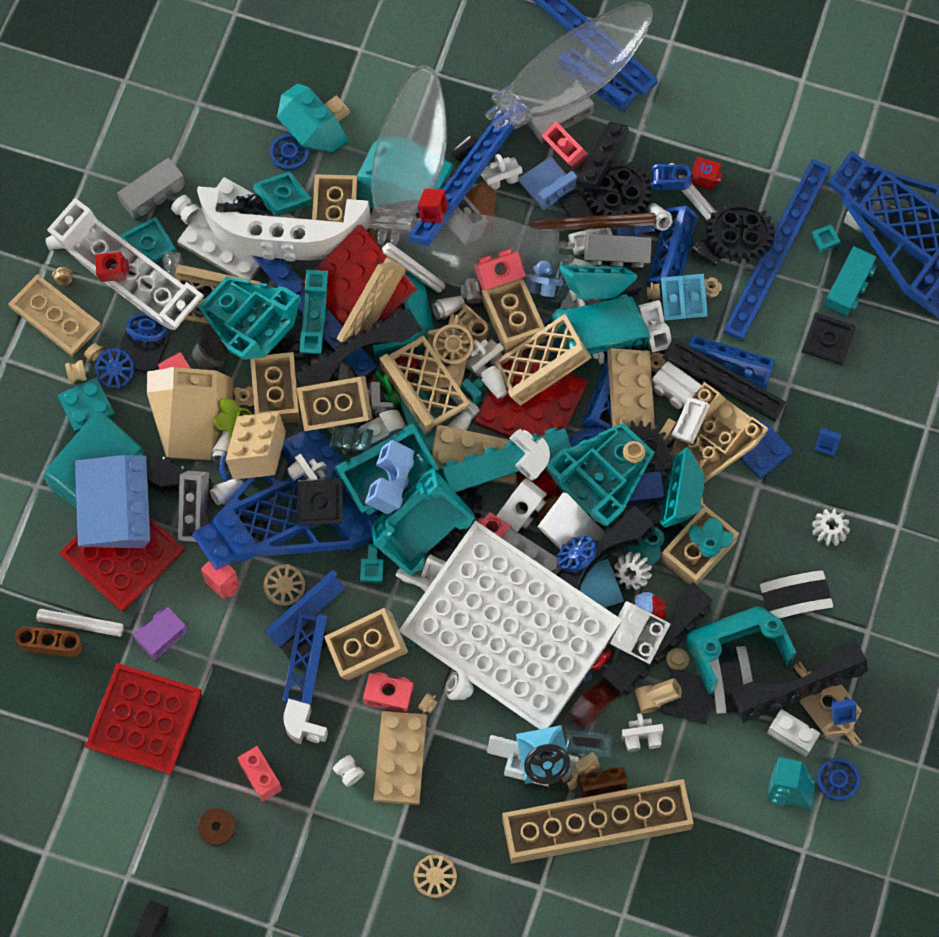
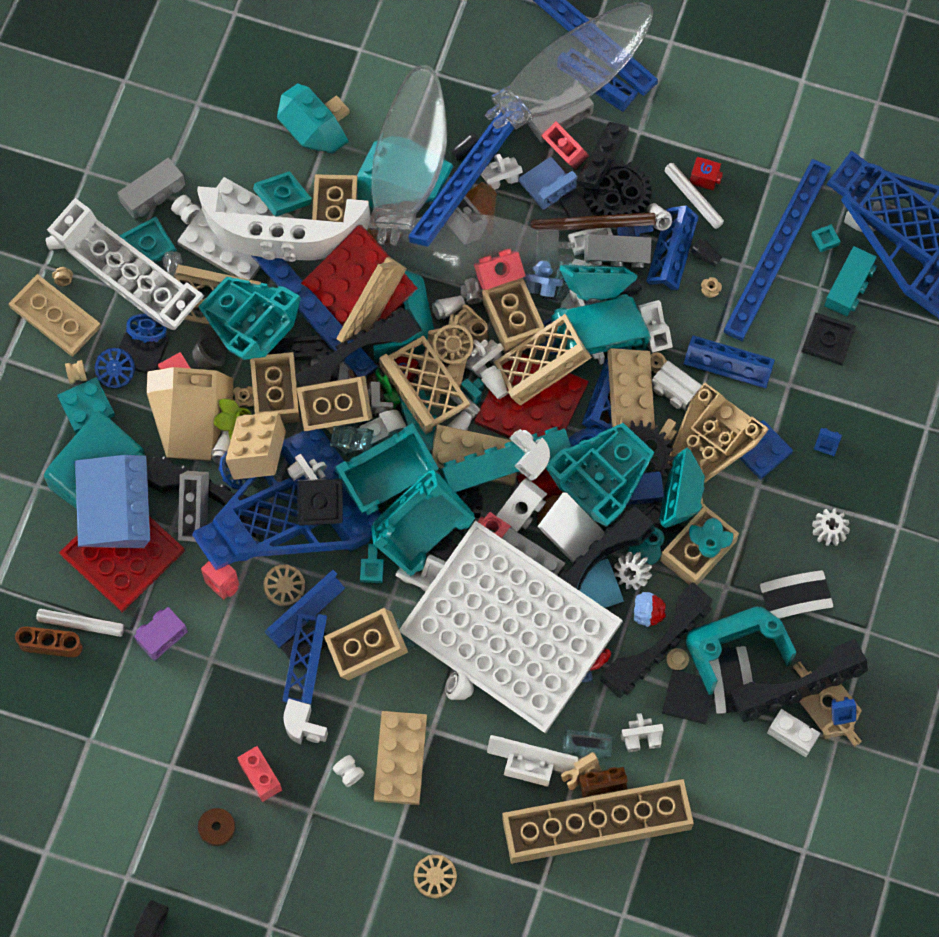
tan plate [84,343,103,363] -> none
red plate [85,663,202,776] -> none
red brick [95,252,129,282] -> none
white cone [210,479,244,505] -> none
black piece [215,194,268,216] -> none
blue wheel [270,134,309,171] -> none
teal slope [300,270,328,354] -> none
coral brick [363,672,414,713] -> none
light blue arch [365,440,415,514] -> none
white axle [382,243,445,293] -> none
red brick [418,189,449,223] -> none
tan plate [418,693,438,714] -> none
piece [516,725,571,784] -> none
blue wheel [557,535,597,572] -> none
clear red slope [567,681,618,728] -> none
white slope [608,601,670,664] -> none
tan plate [623,441,645,463] -> none
tan piece [635,678,682,713] -> none
tan plate [647,282,661,302] -> none
blue piece [651,164,692,191] -> none
medium azure slope [661,274,708,320] -> none
black tile [662,338,786,422] -> none
white plate [671,397,710,444] -> none
black gear [706,201,775,264] -> none
teal wedge [767,757,816,810] -> none
blue wheel [817,758,860,801] -> none

